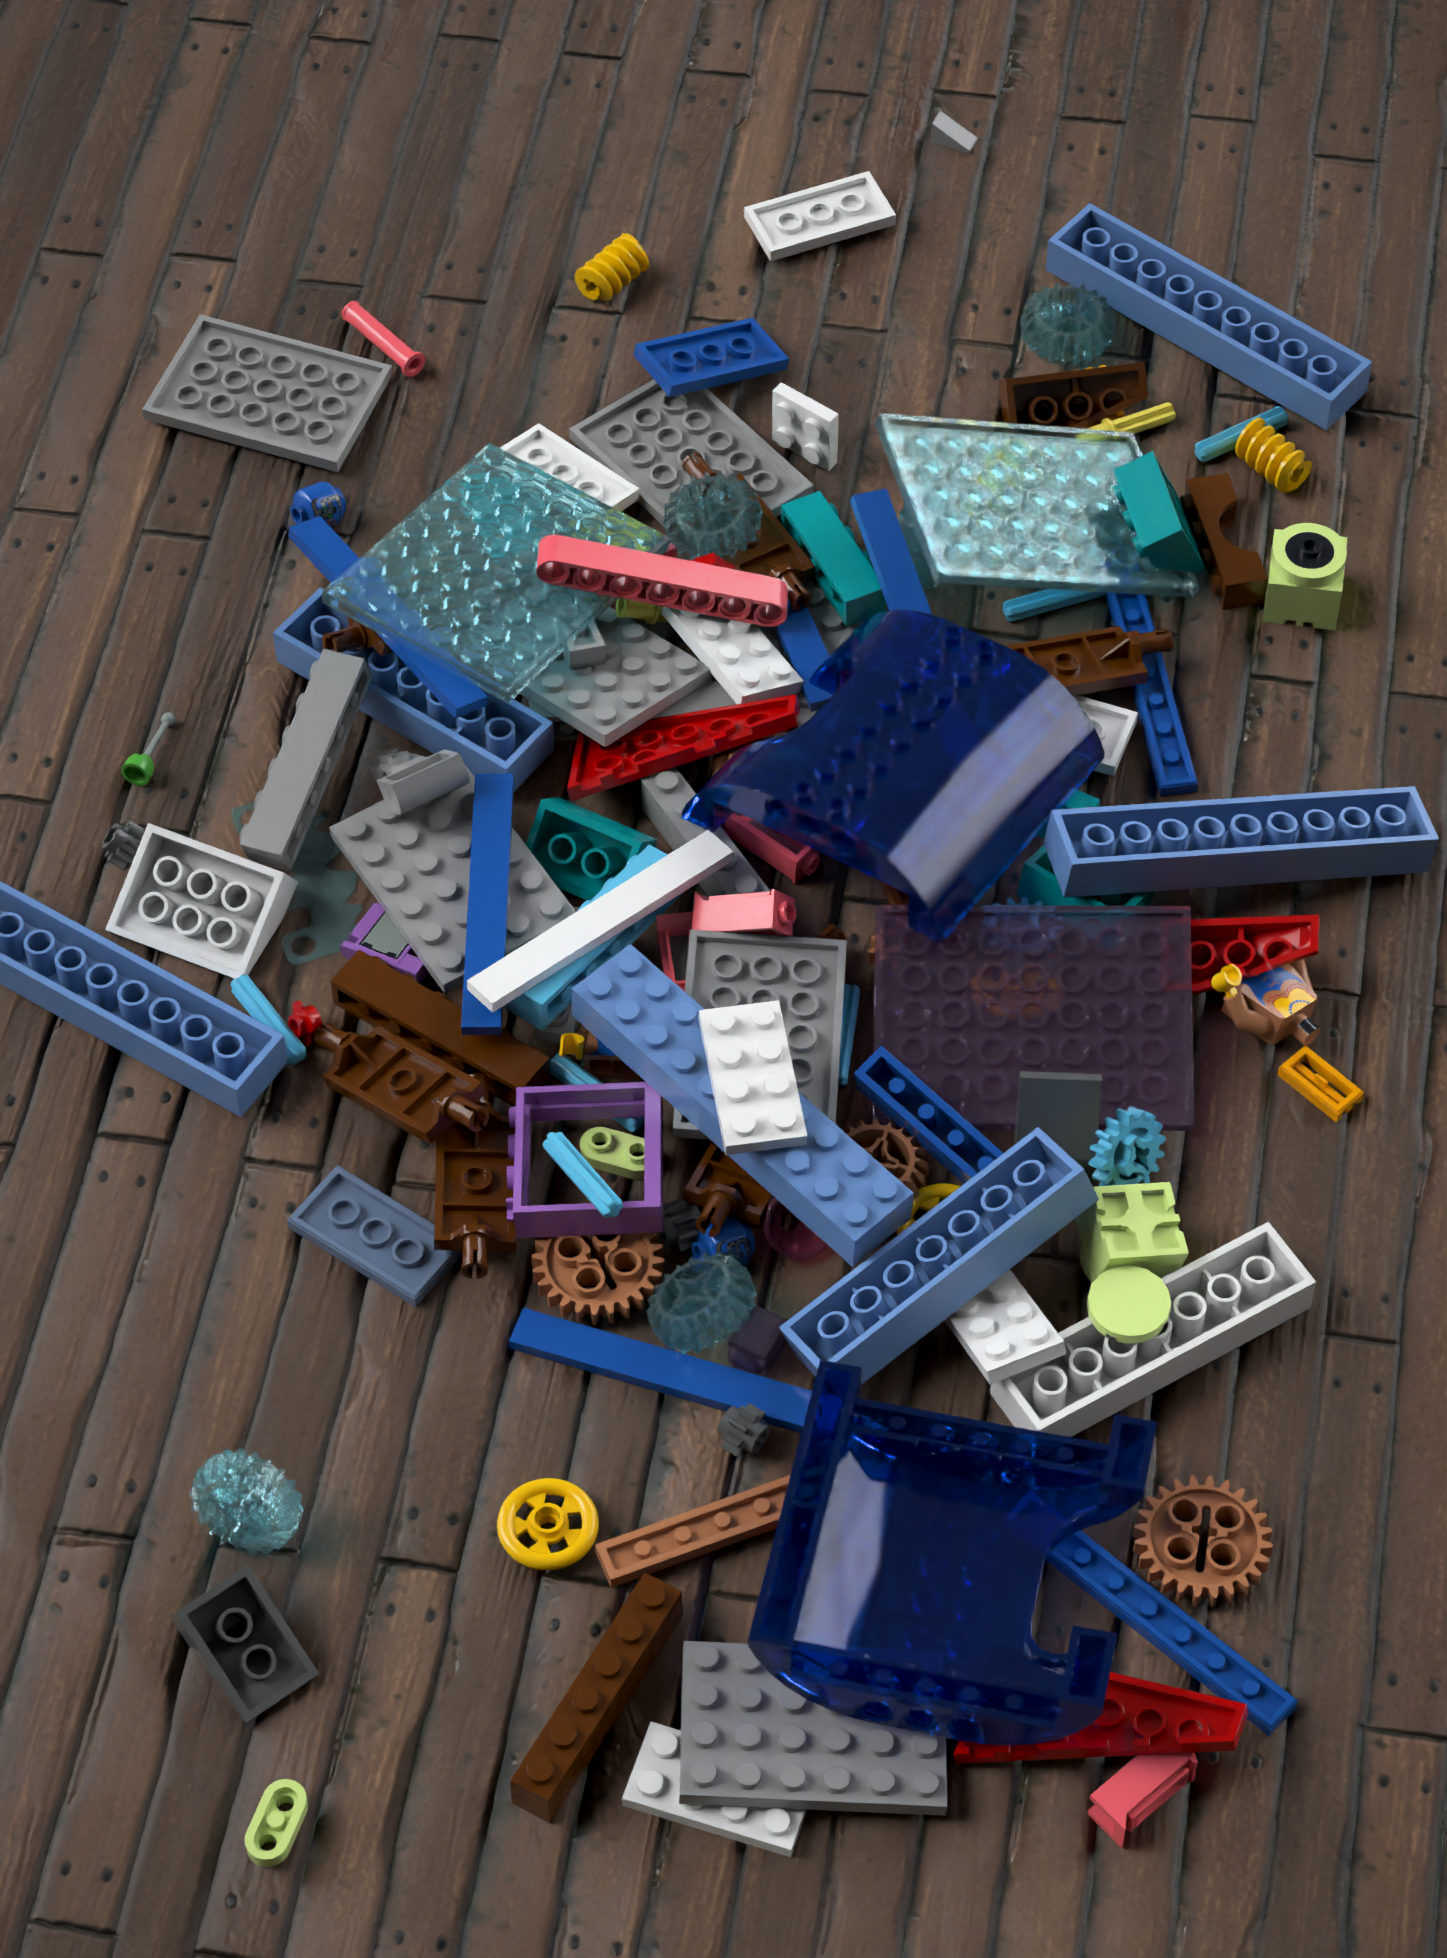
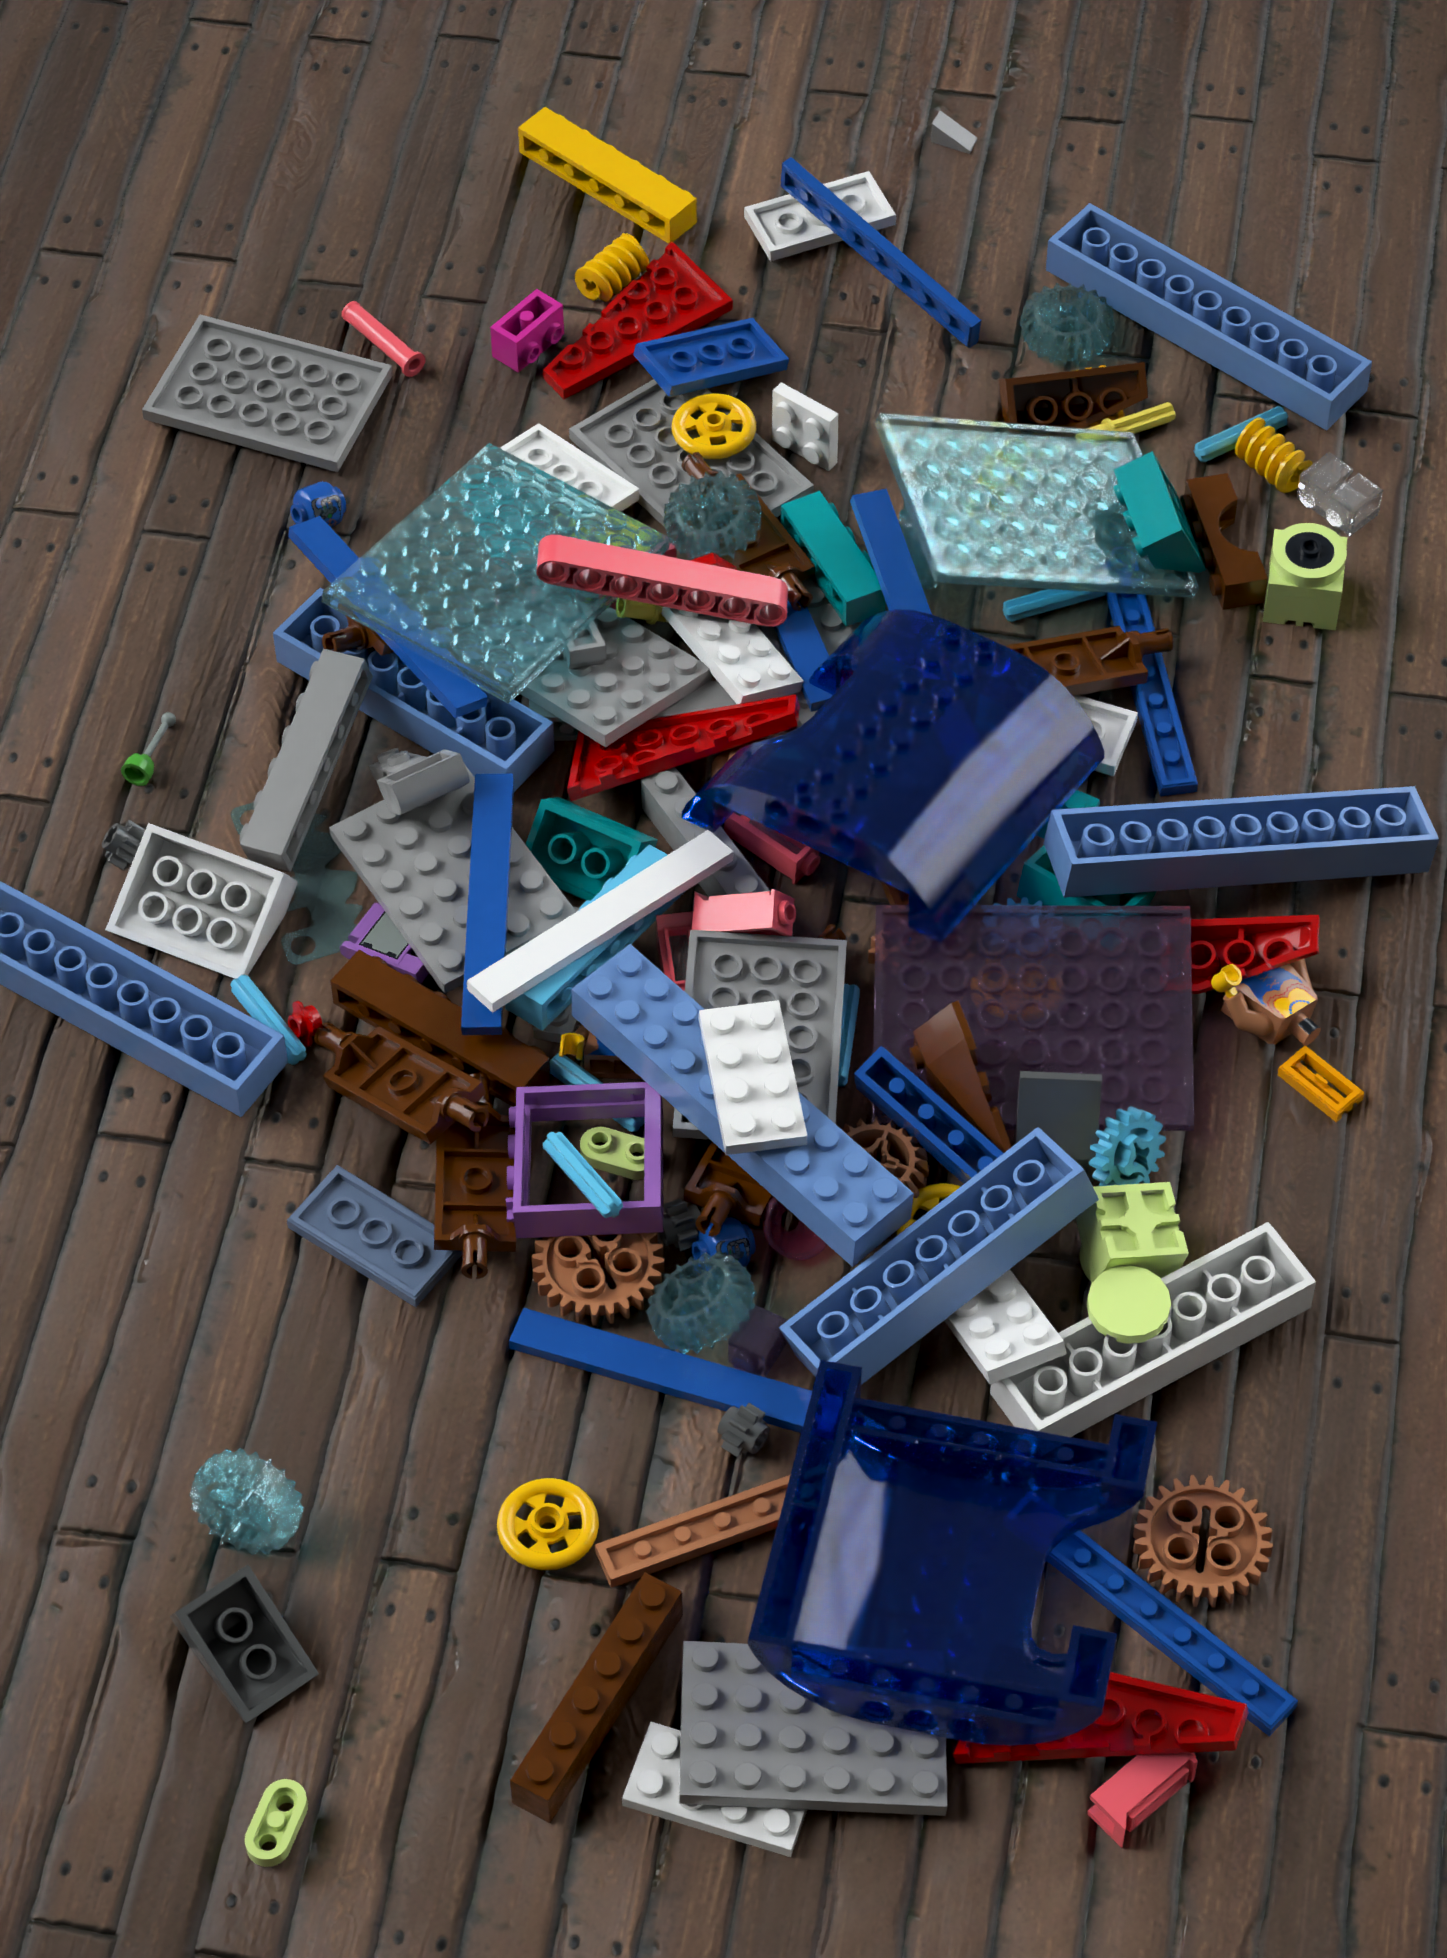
none -> dark pink brick [490,289,564,373]
none -> yellow brick [518,107,697,244]
none -> red wing [543,241,733,400]
none -> yellow plate [671,393,757,459]
none -> blue tile [781,157,981,348]
none -> reddish brown wedge [909,1000,1011,1153]
none -> clear piece [1297,452,1383,536]

